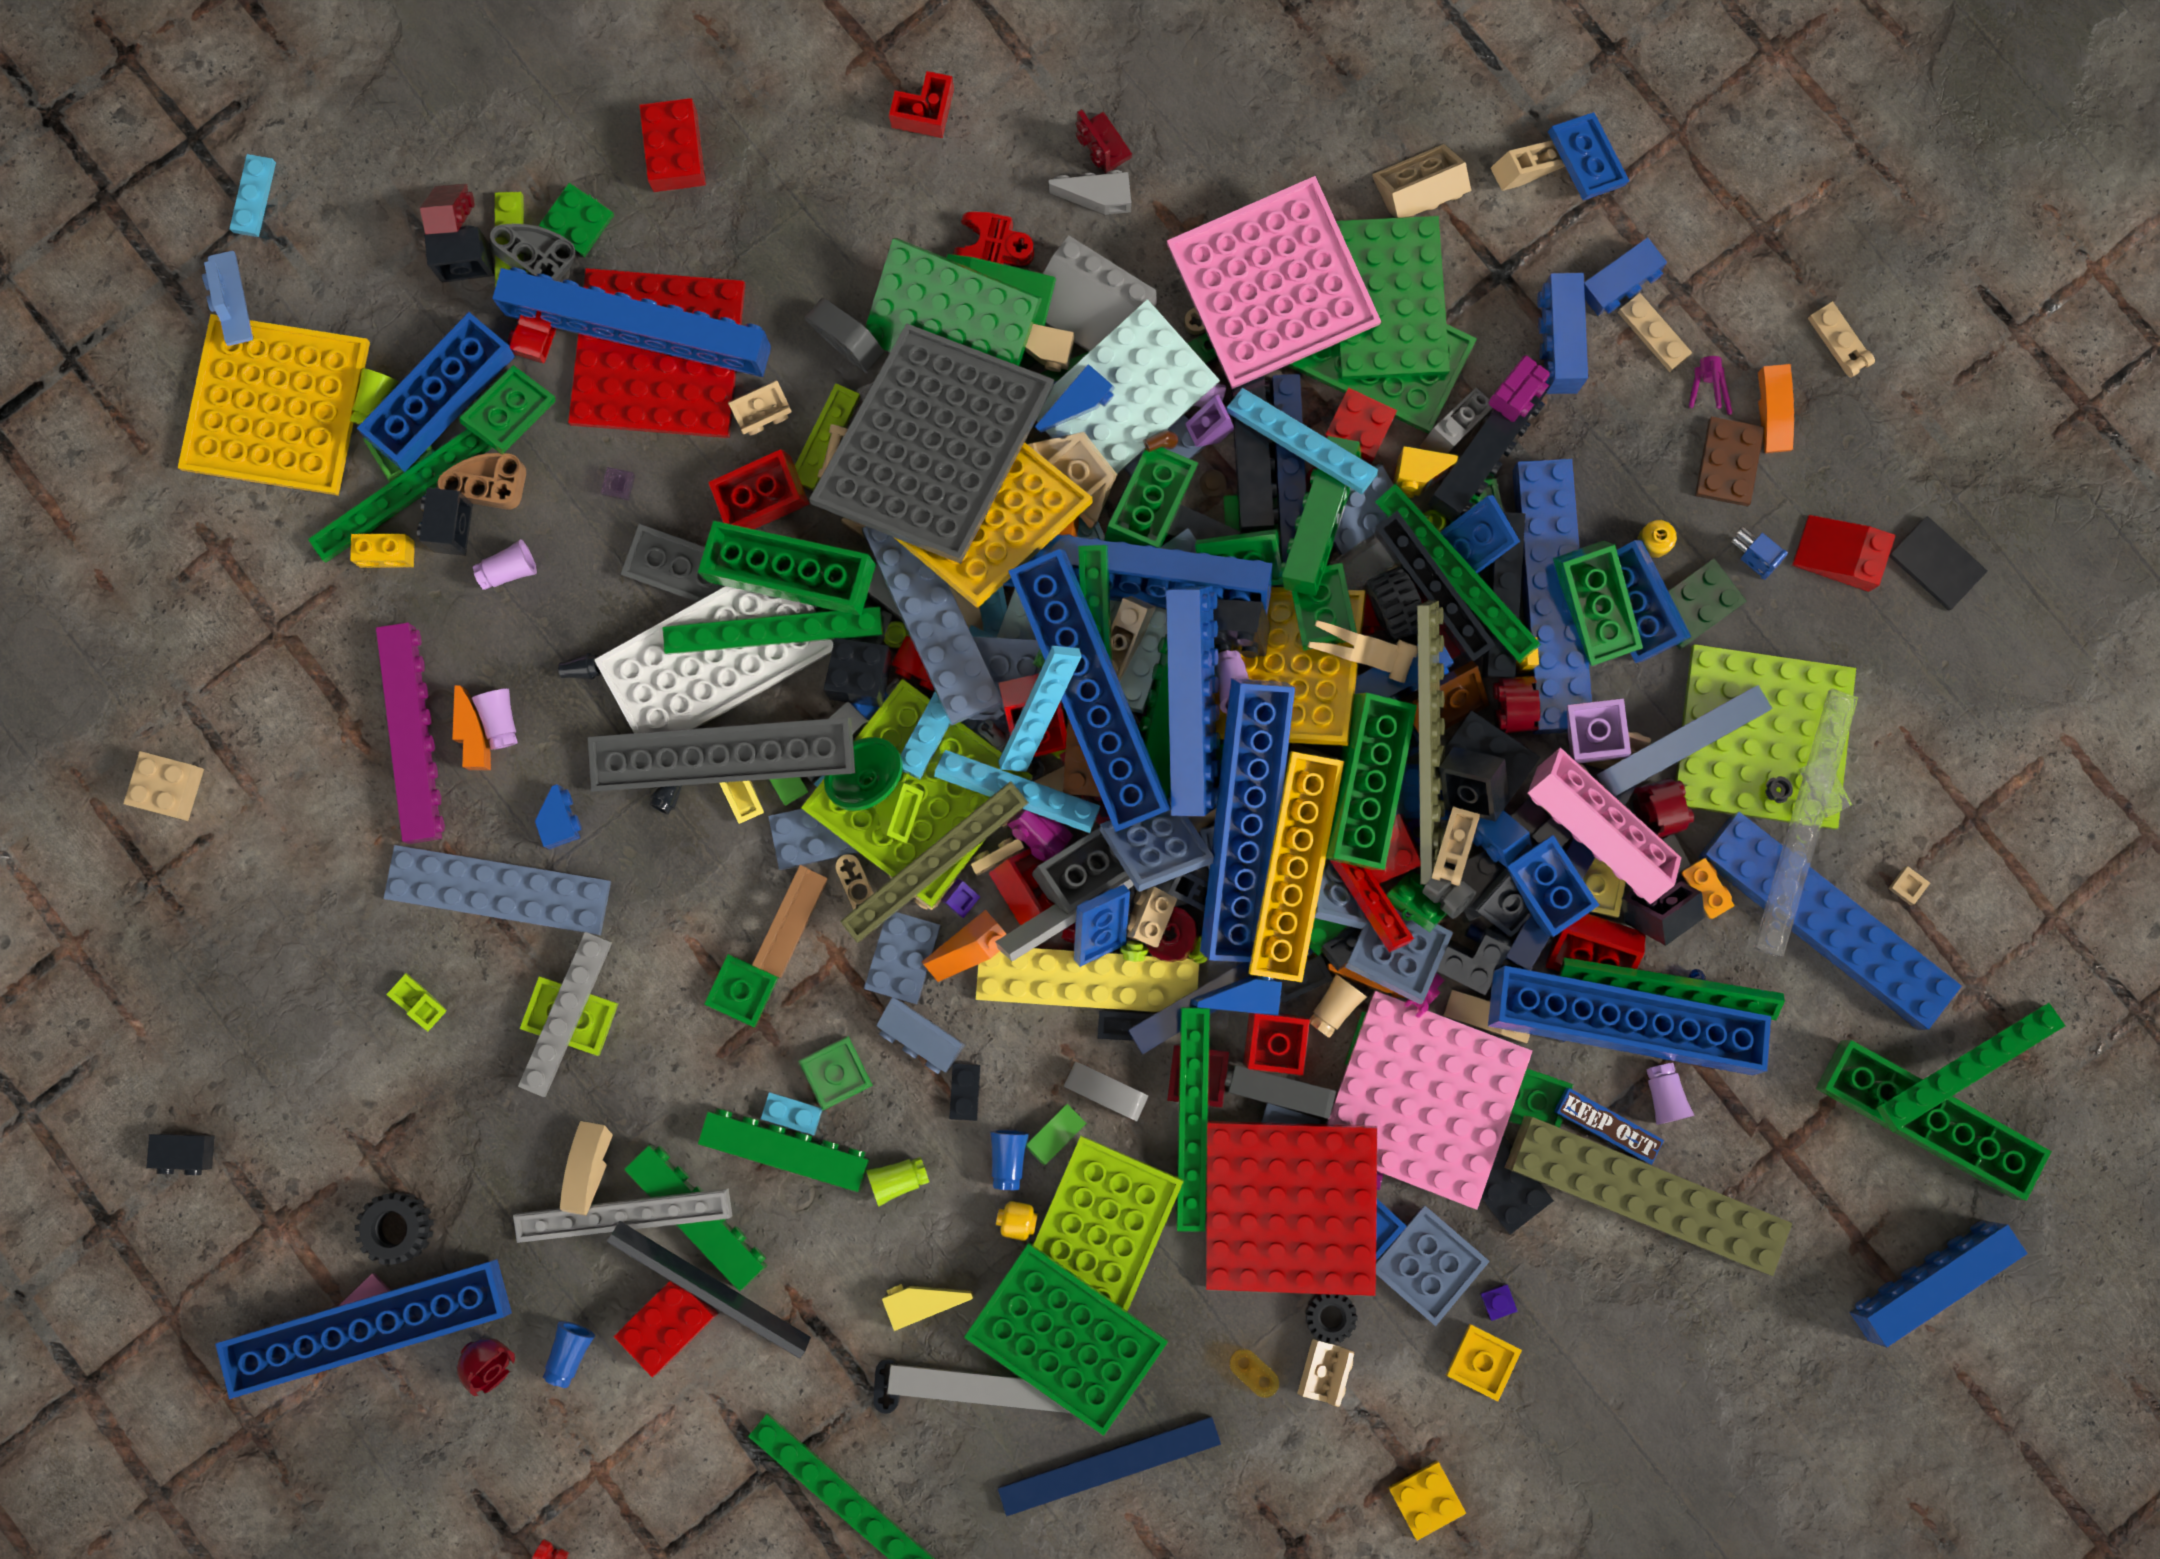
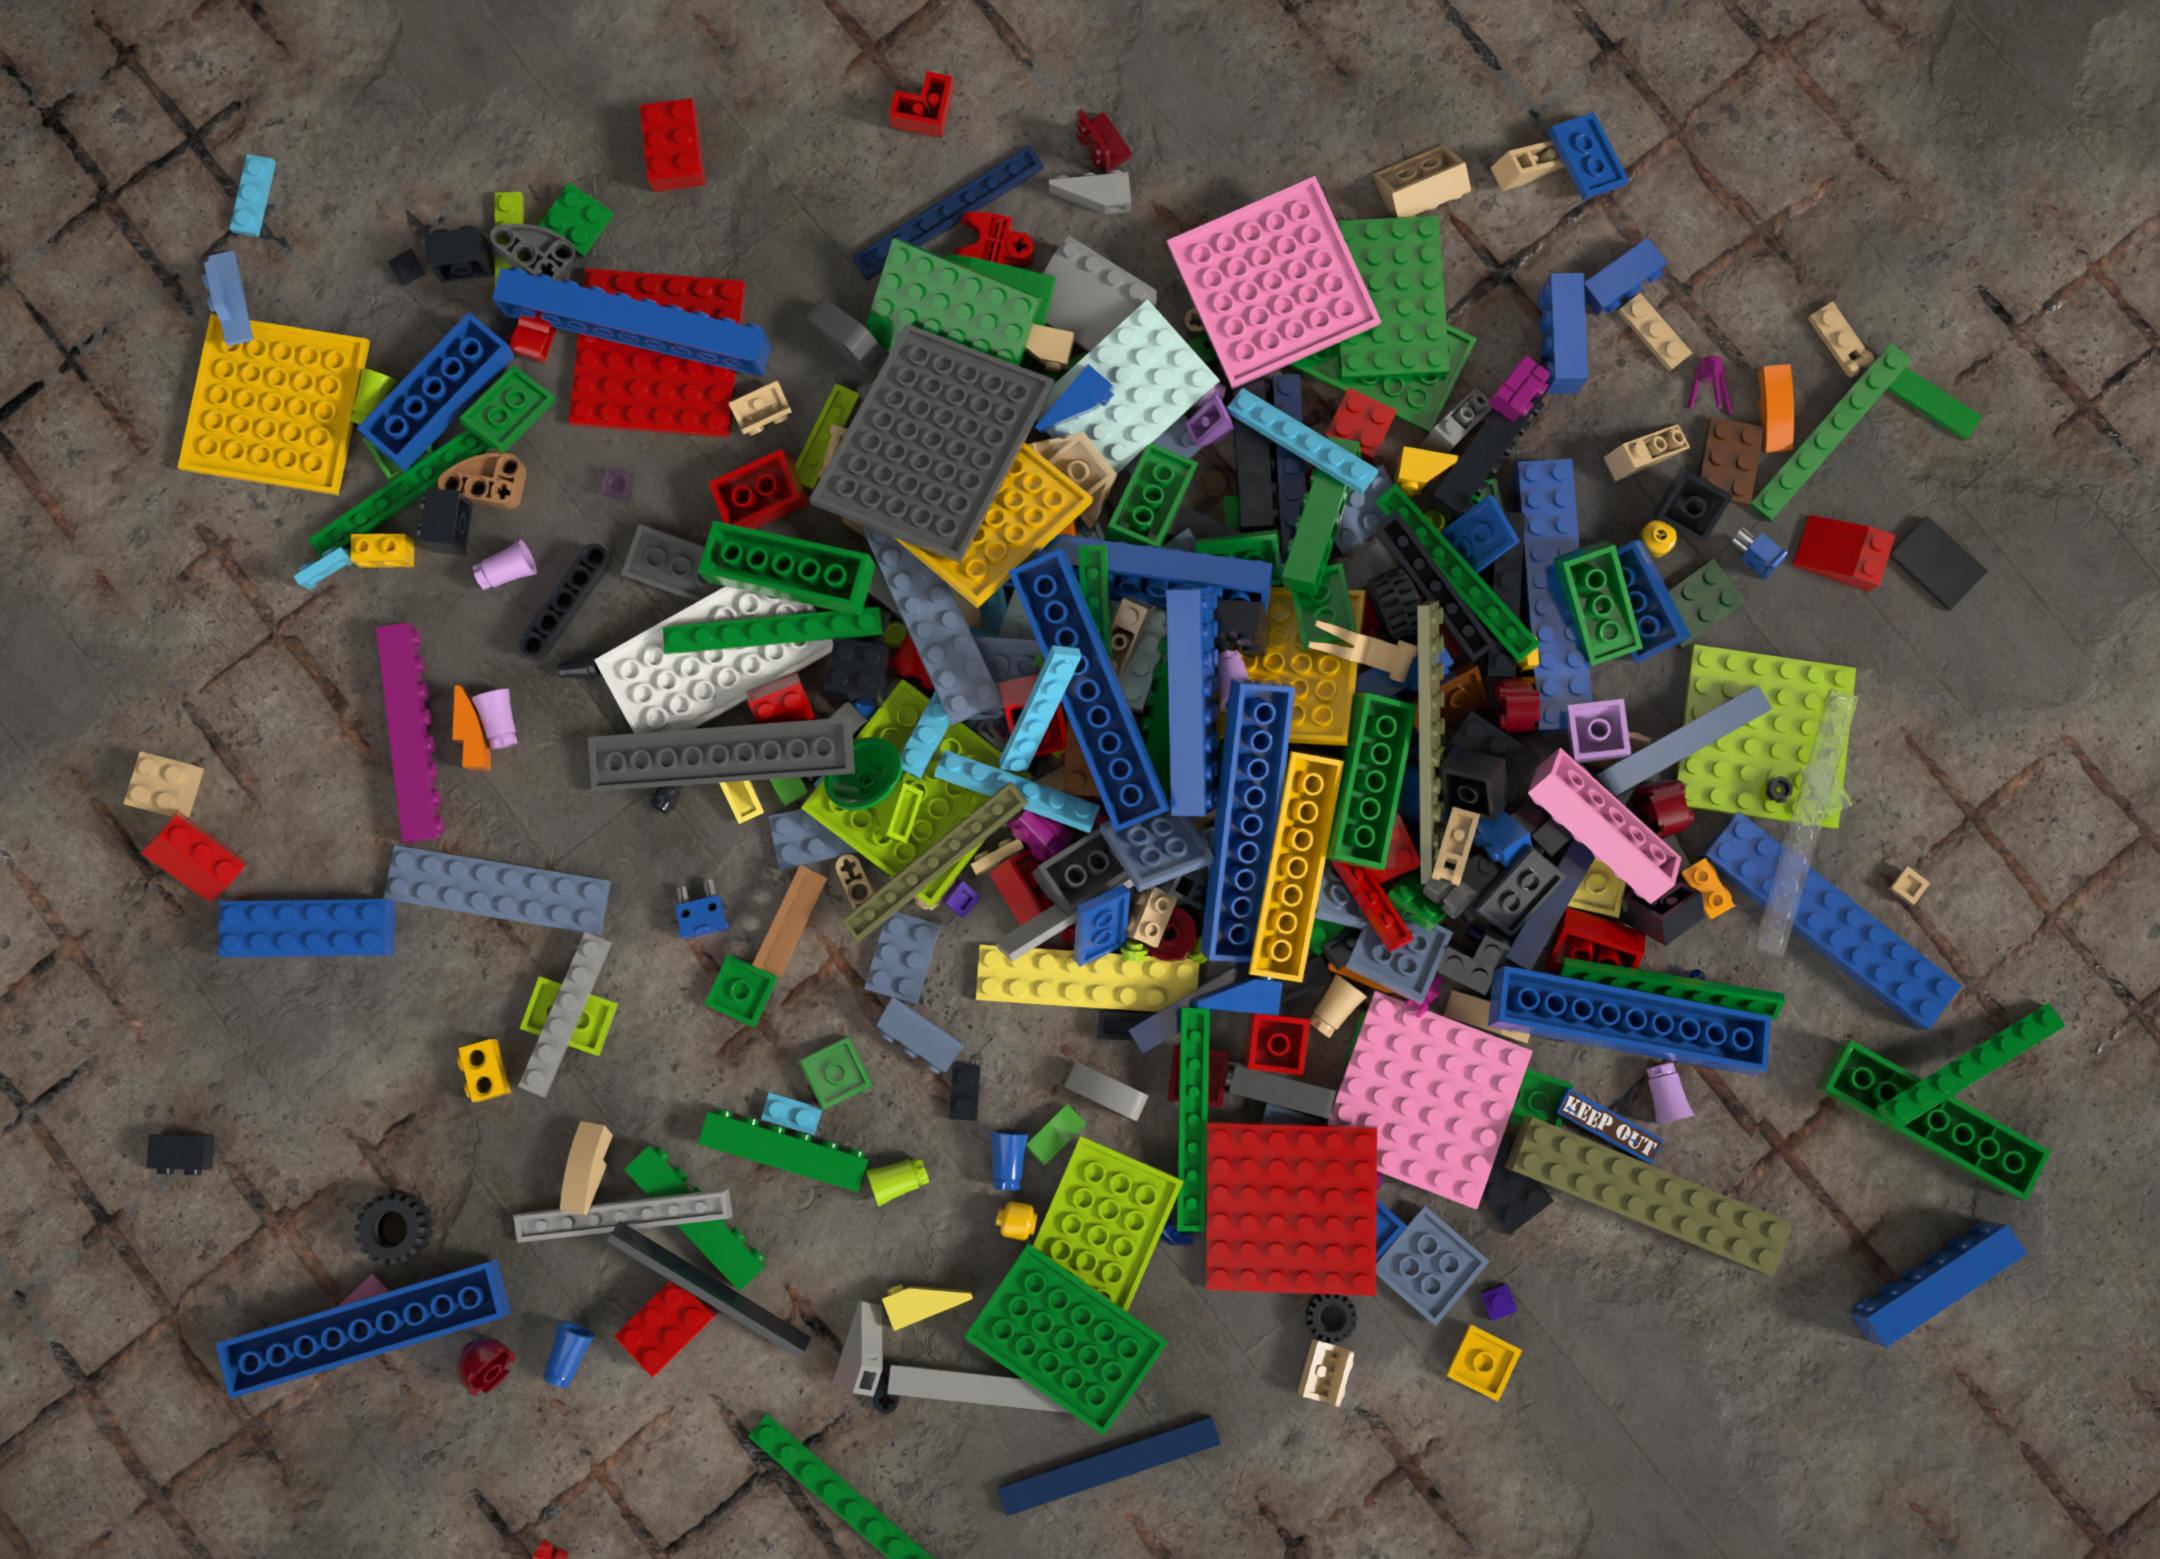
lime slope [386,973,447,1032] -> none
dark red brick [420,184,475,234] -> none
blue slope [535,784,582,849] -> none
orange slope [922,909,1006,982] -> none
reddish brown arm [1143,430,1178,452] -> none
clear yellow plate [1229,1348,1279,1398] -> none
yellow plate [1388,1461,1466,1541] -> none
blue slope [1506,835,1599,937] -> none
none -> red slope [141,809,246,903]
none -> blue brick [218,899,395,959]
none -> medium azure plate [294,547,354,590]
none -> black plate [388,248,426,286]
none -> yellow brick [457,1039,511,1102]
none -> black beam [519,543,611,661]
none -> blue piece [675,879,730,940]
none -> red brick [746,672,817,724]
none -> light grey slope [833,1300,882,1397]
none -> dark blue tile [852,145,1044,281]
none -> clear blue arm [1160,1218,1193,1246]
none -> tan slope [1603,424,1690,481]
none -> black brick [1653,466,1733,543]
none -> green plate [1750,342,1912,522]
none -> green tile [1886,367,1982,440]

